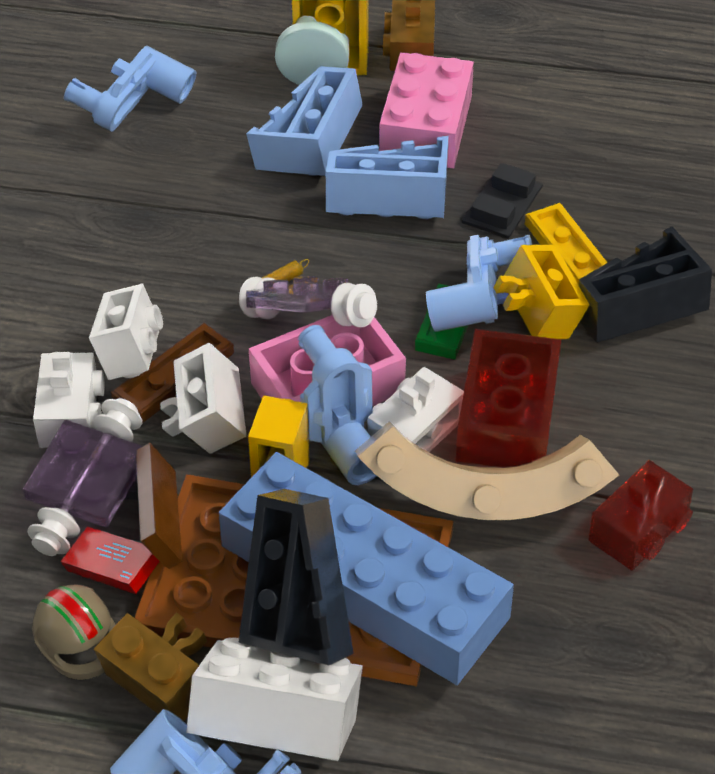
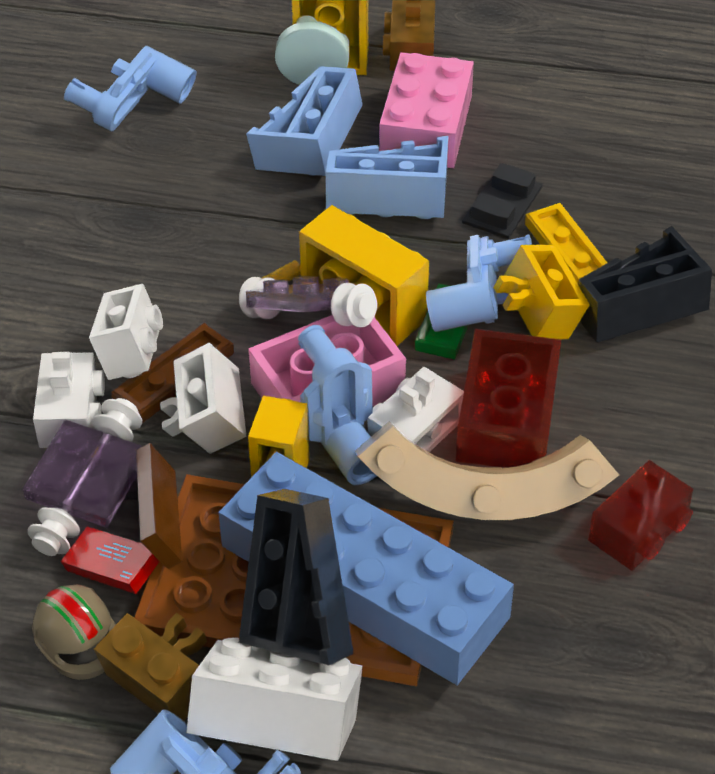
none -> yellow brick [299,205,429,346]

